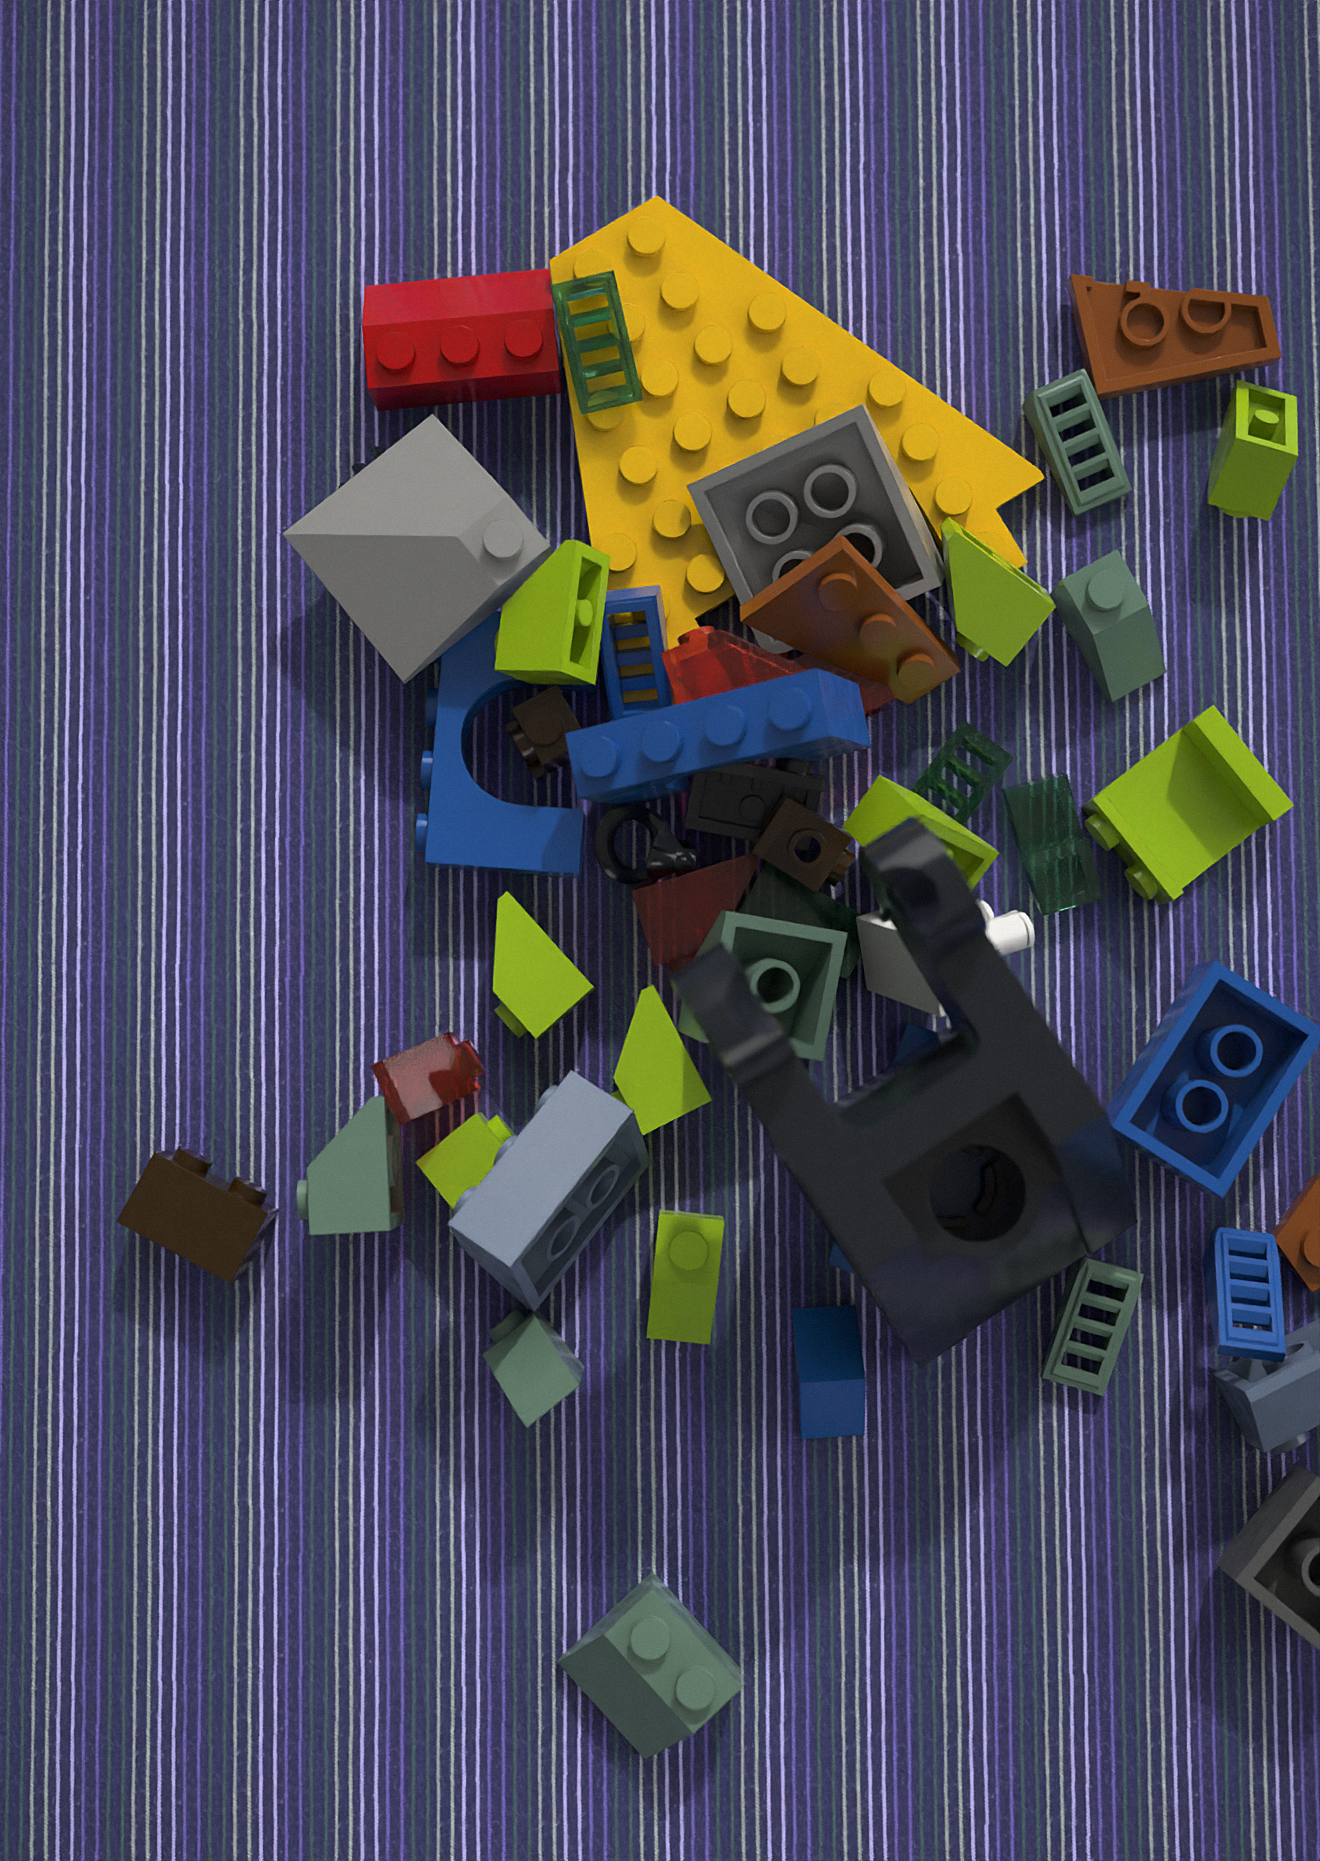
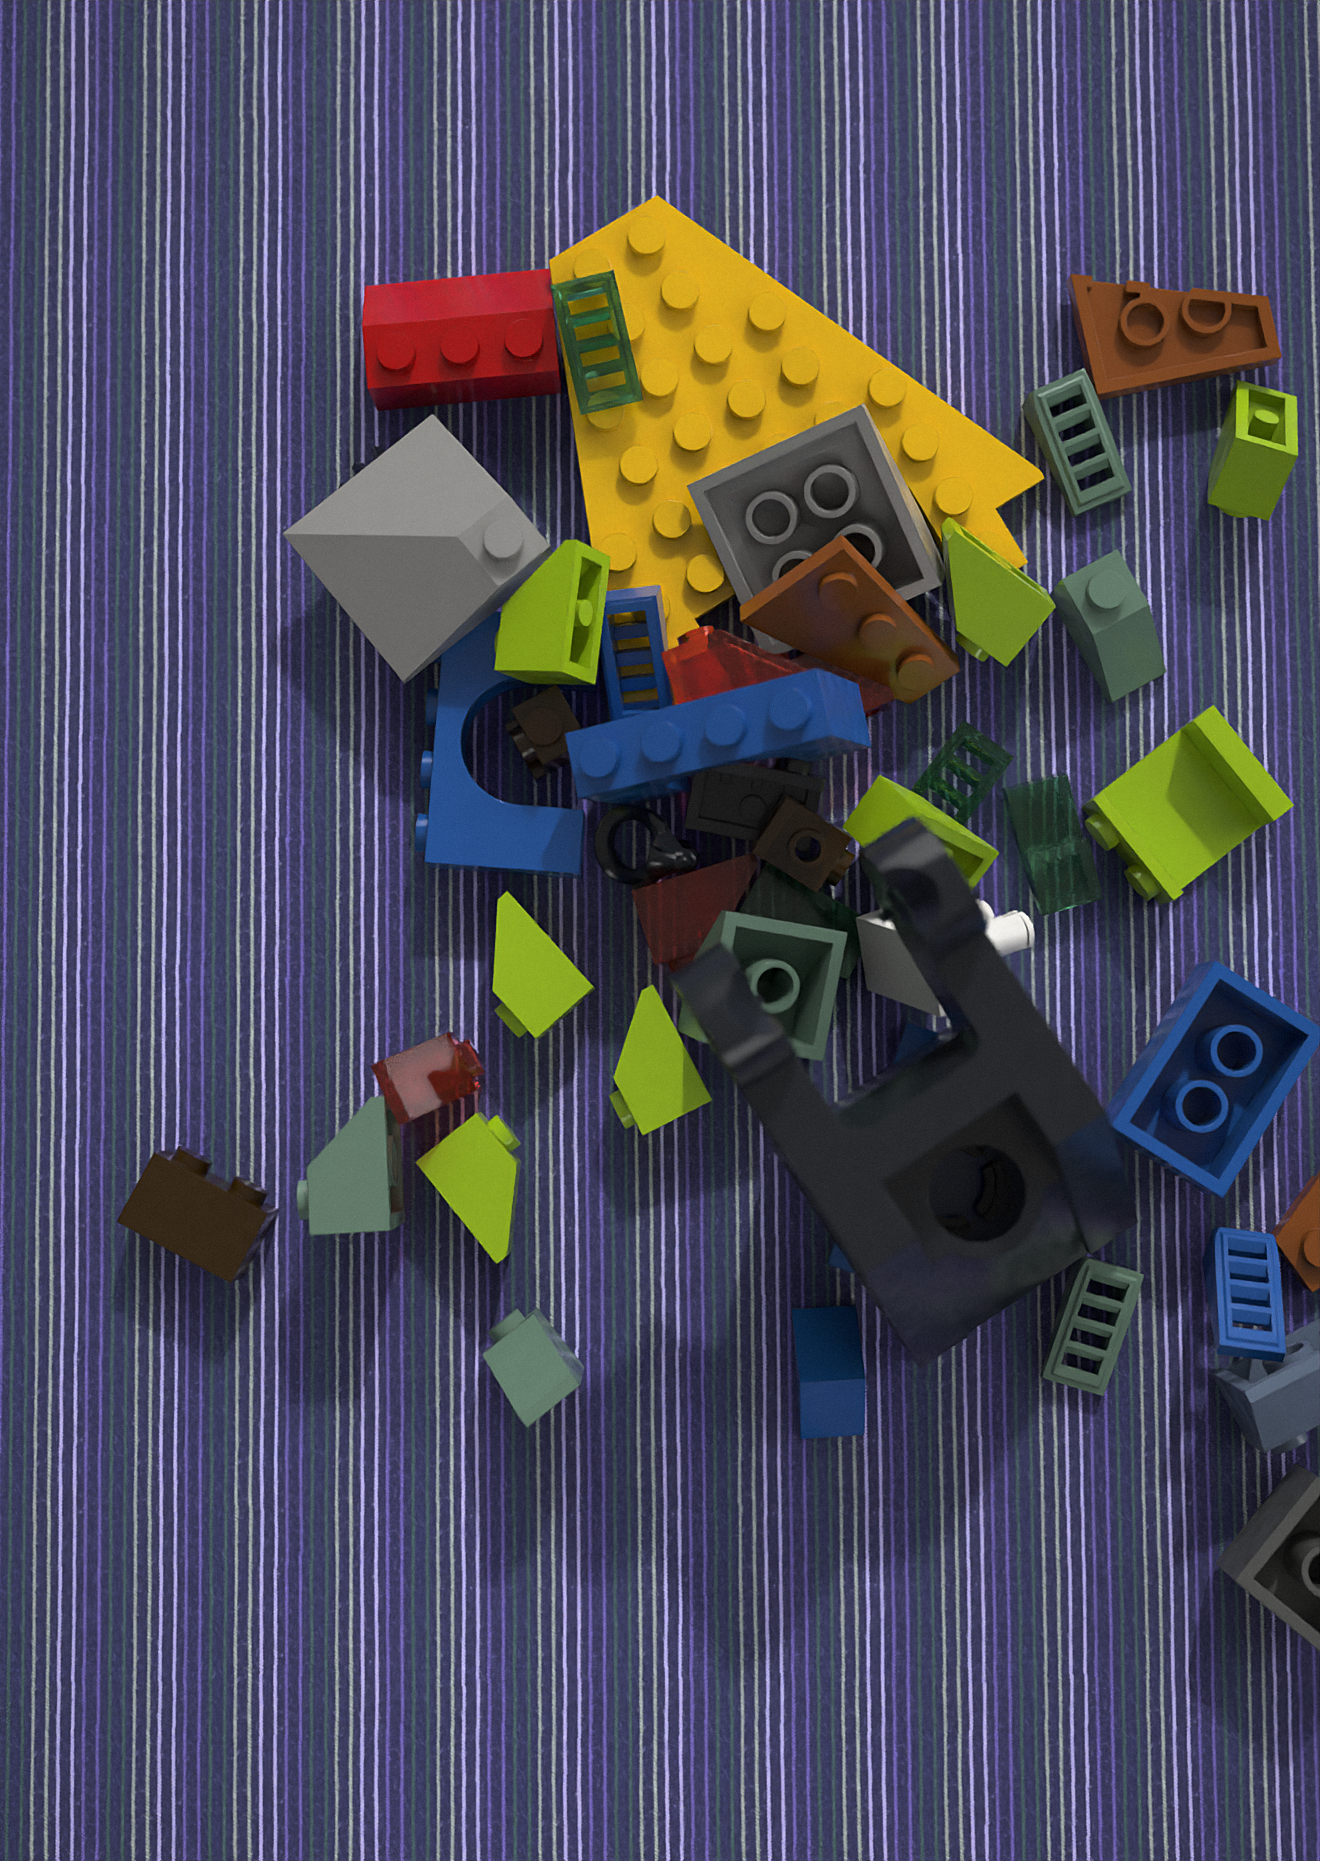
sand blue slope [448,1070,651,1312] -> none
sand green slope [558,1571,742,1759] -> none
lime slope [646,1209,724,1345] -> none

